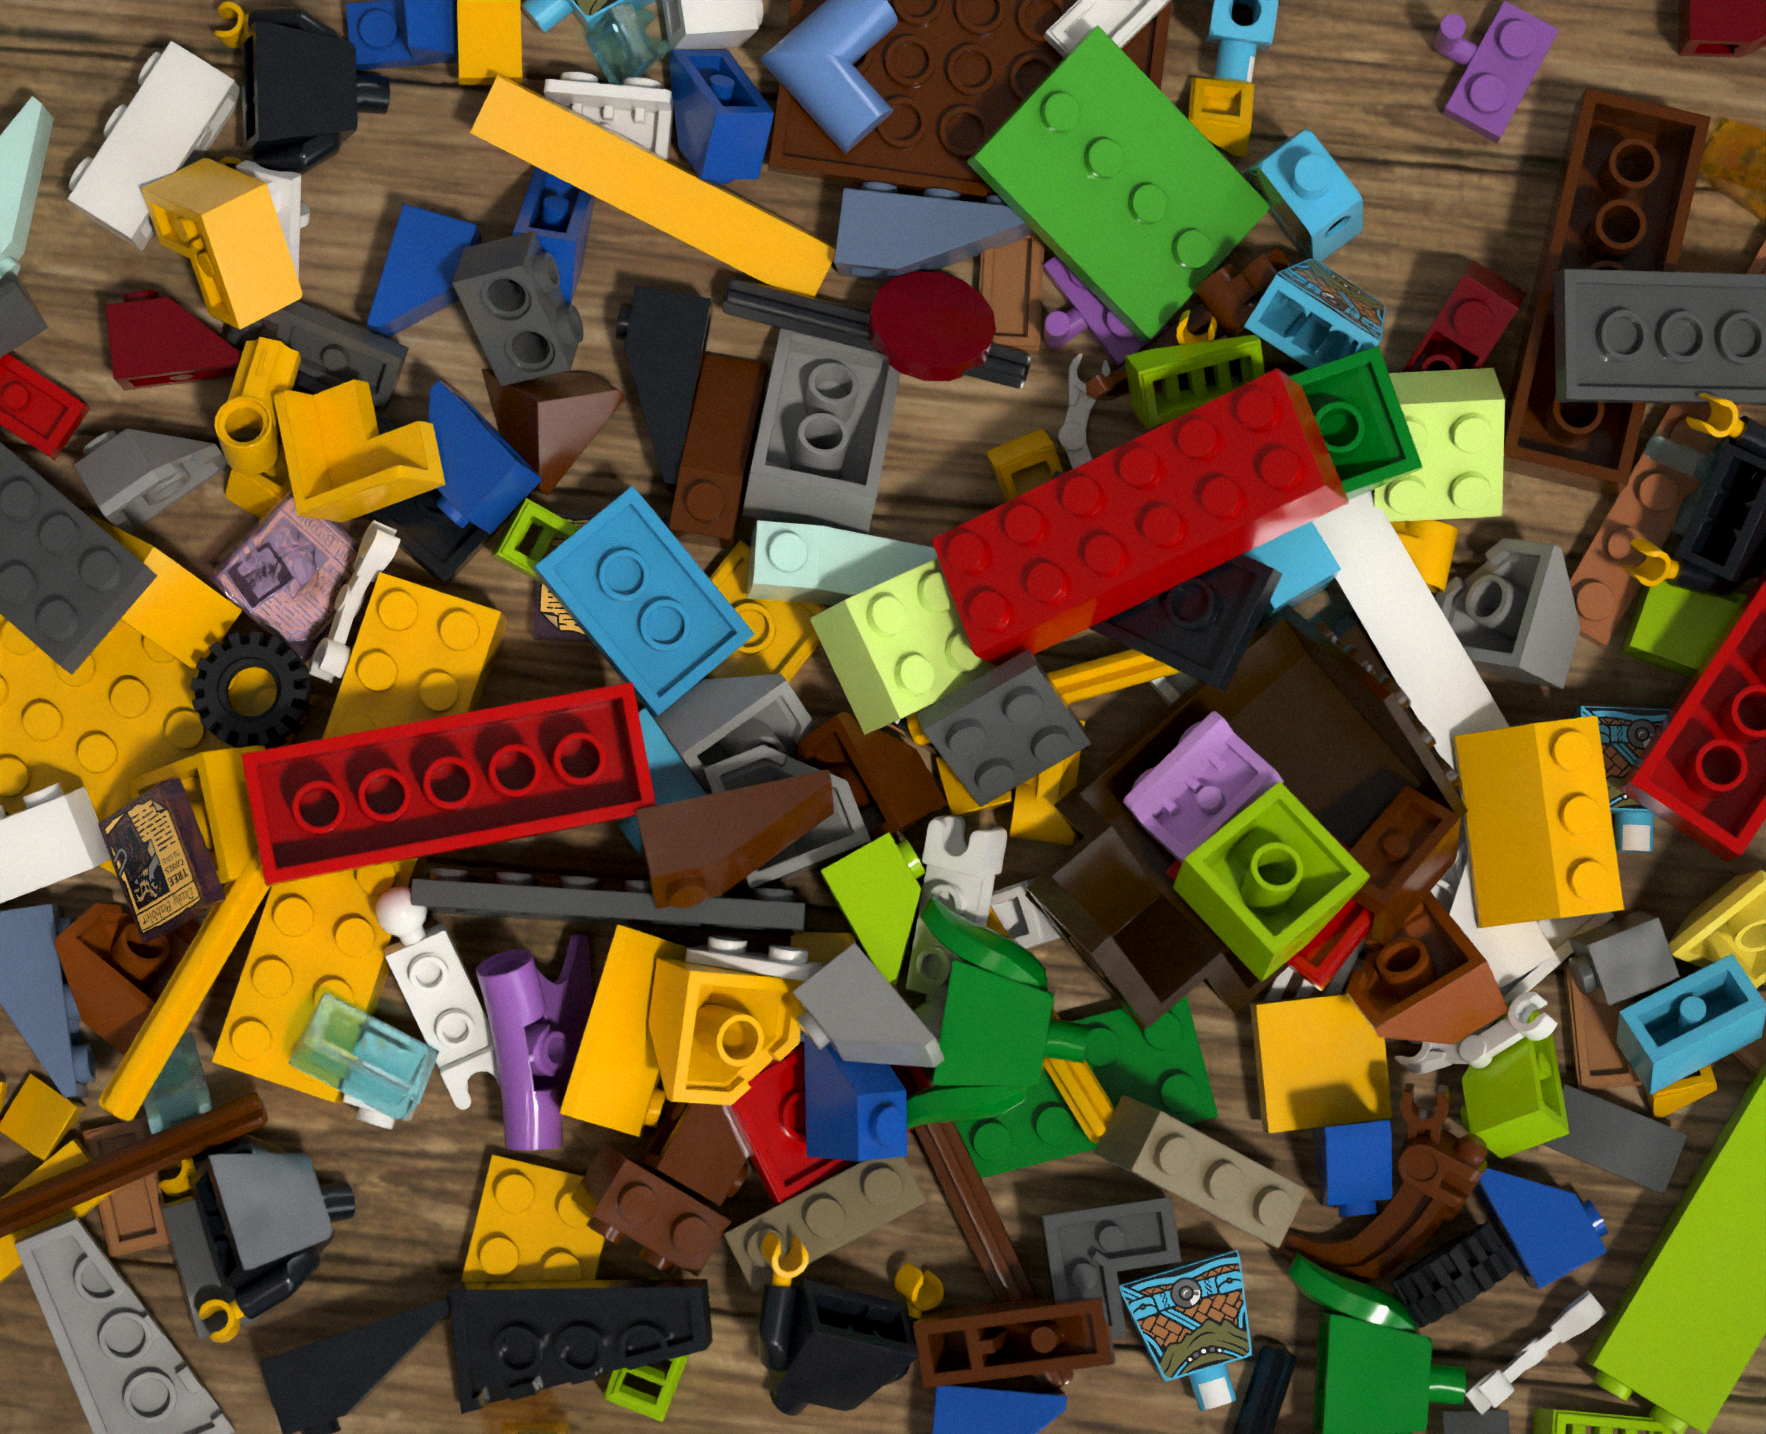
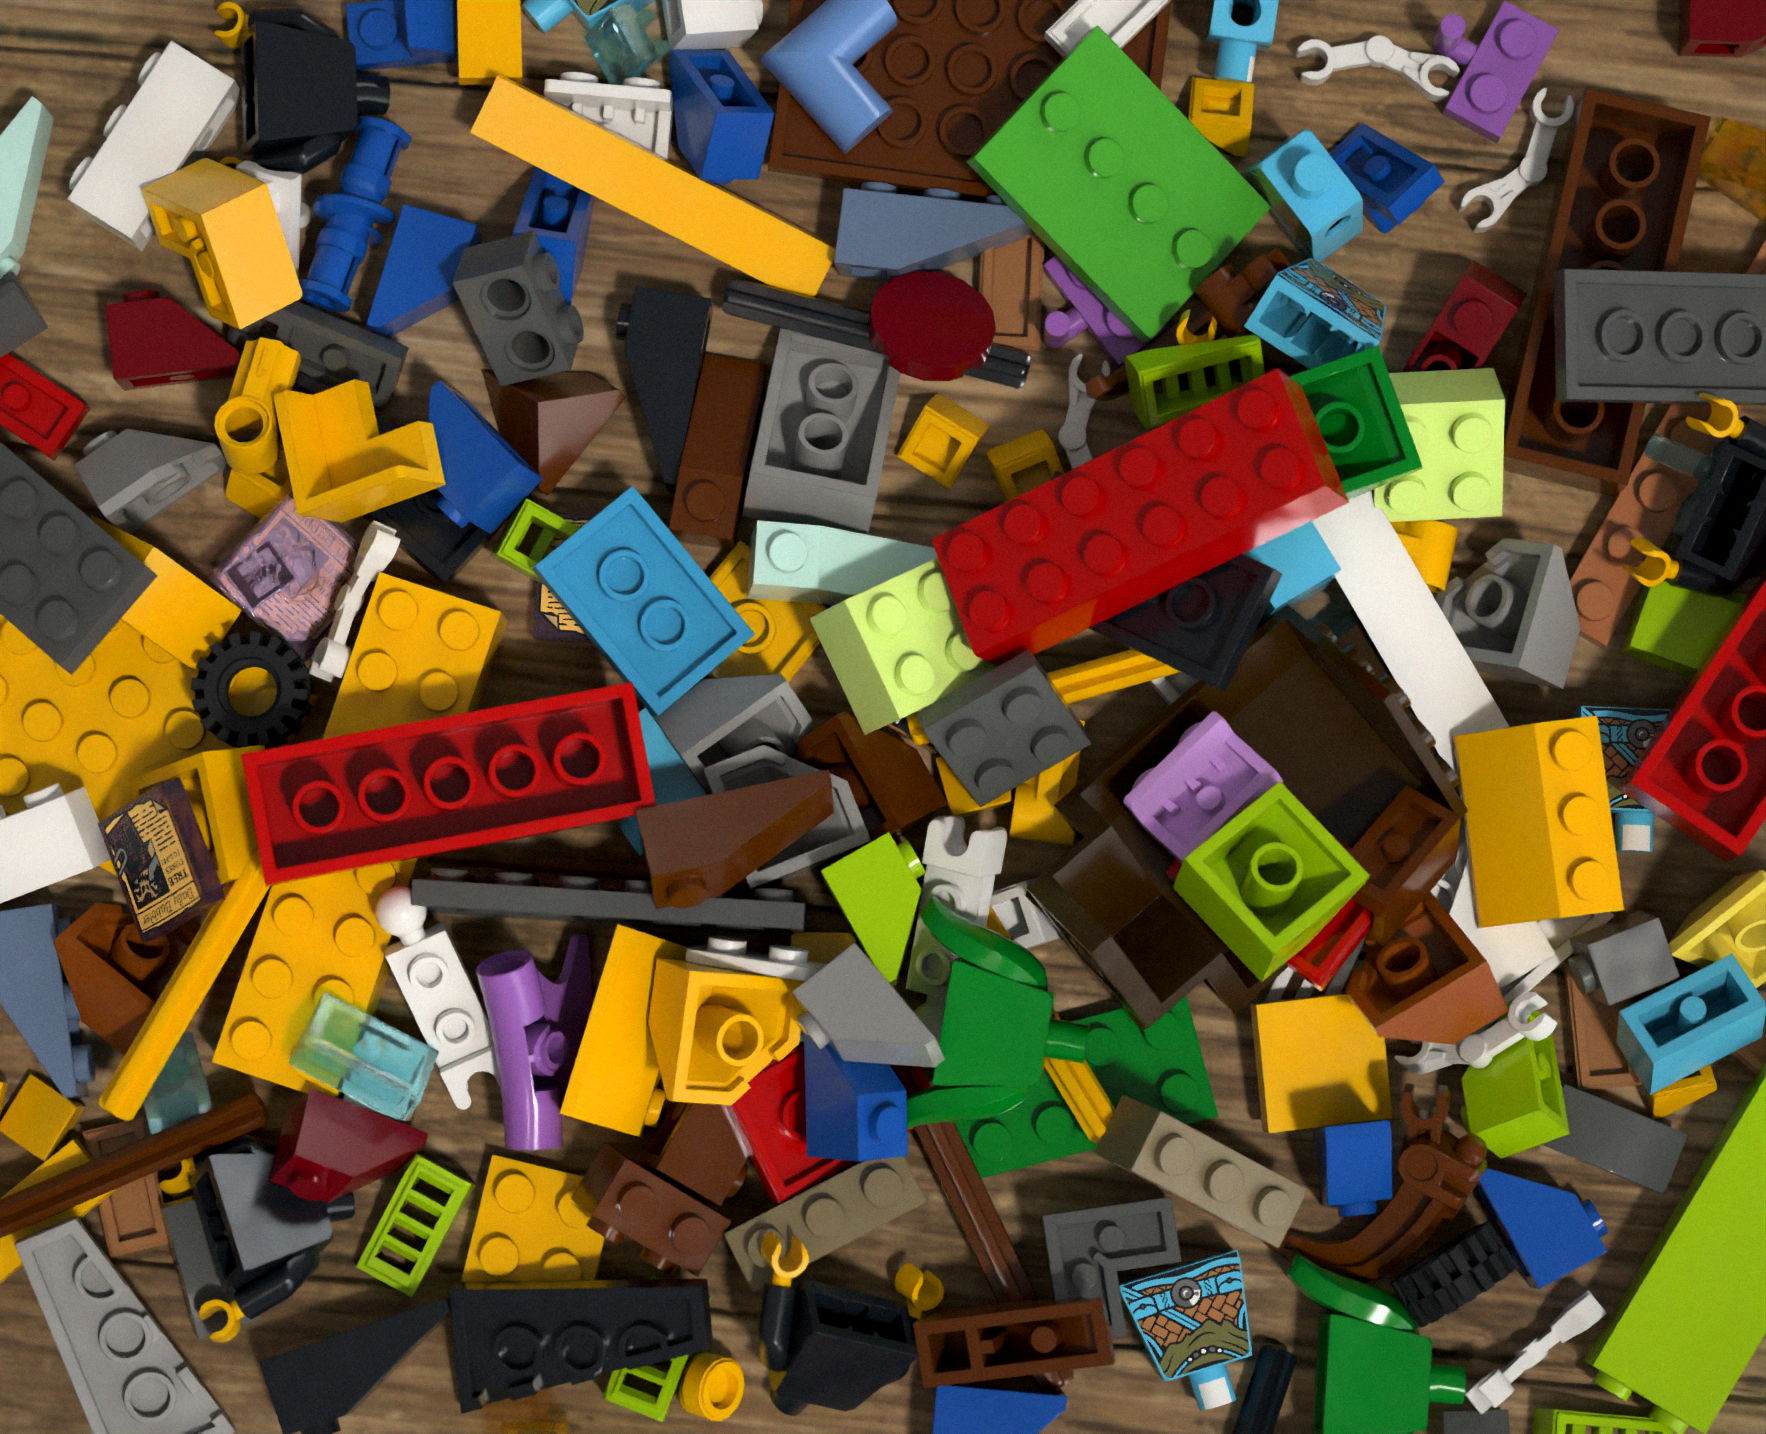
none -> dark red slope [269,1088,428,1203]
none -> blue piece [299,116,411,312]
none -> lime slope [356,1153,476,1298]
none -> yellow tile [678,1352,745,1421]
none -> yellow slope [897,394,989,489]
none -> white piece [1295,35,1460,102]
none -> blue slope [1329,123,1445,234]
none -> white piece [1458,88,1574,233]

